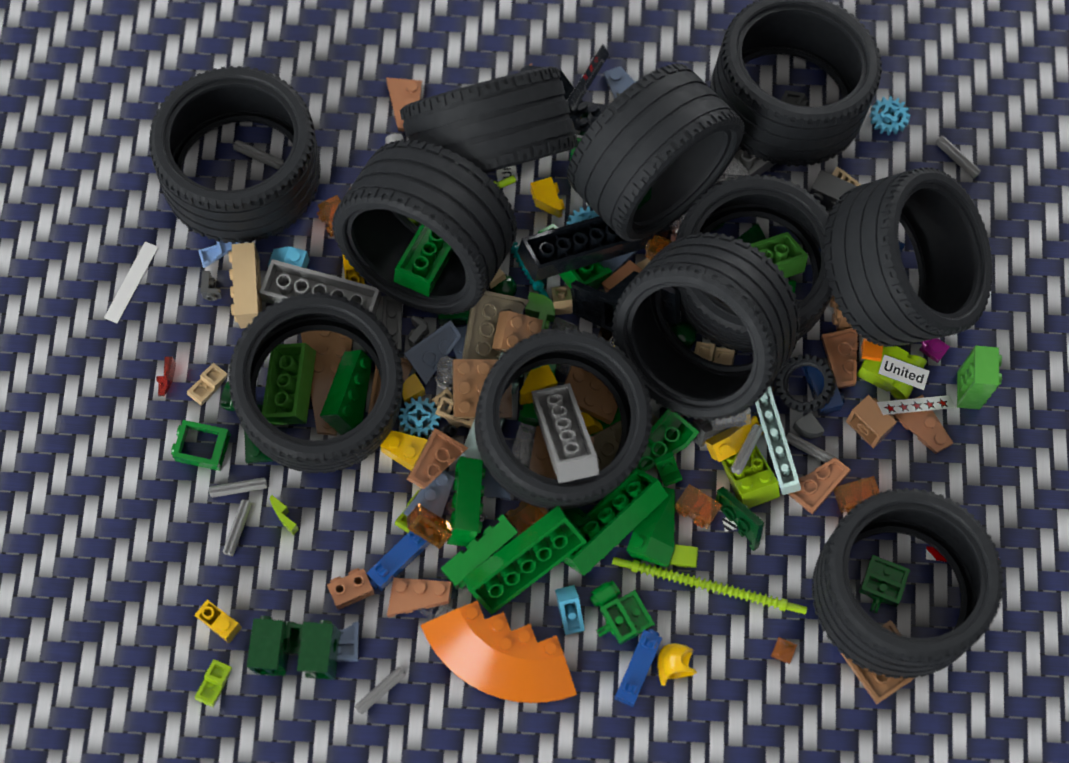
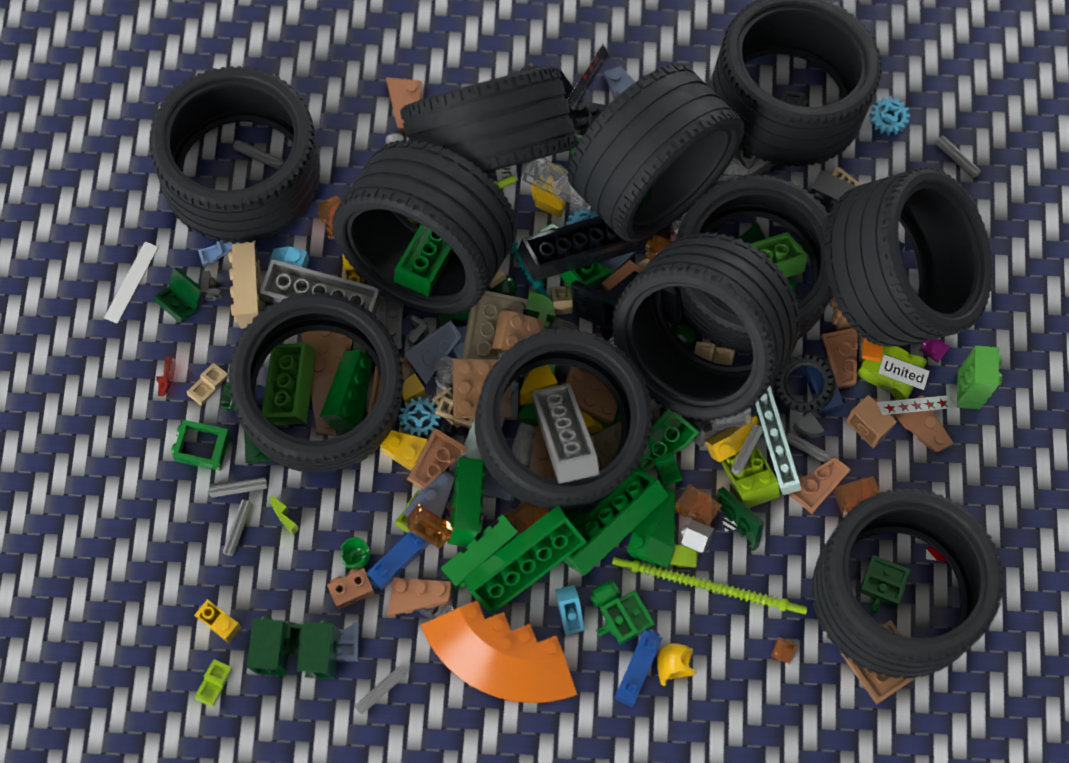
none -> dark green bracket [154,267,202,324]
none -> green hair [340,537,370,569]
none -> clear brick [522,157,591,212]
none -> brick [681,520,714,553]

